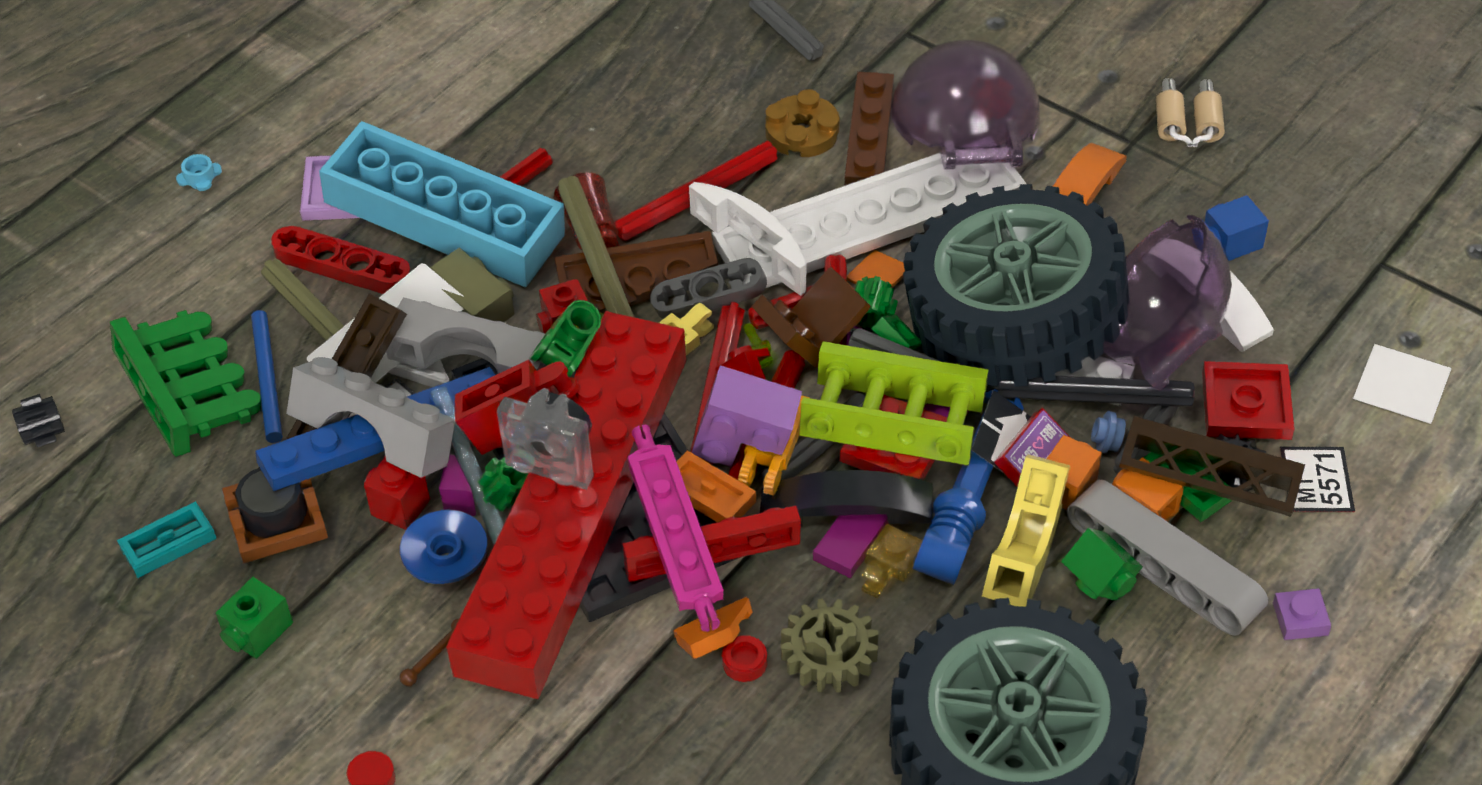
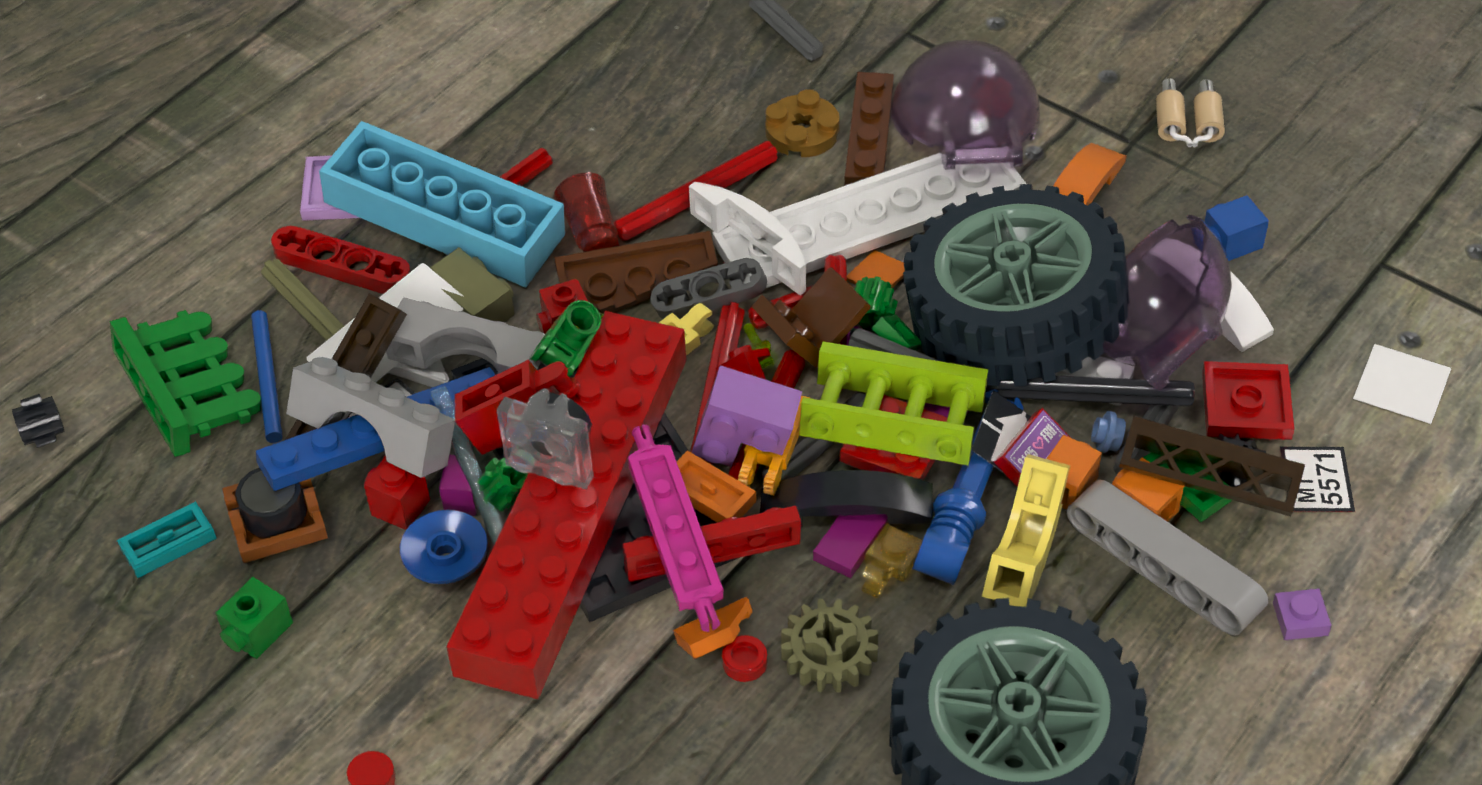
medium azure plate [176,154,222,191] -> none
reddish brown hinge [399,618,460,686] -> none
olive axle [558,176,634,317] -> none
green brick [1061,528,1143,600] -> none

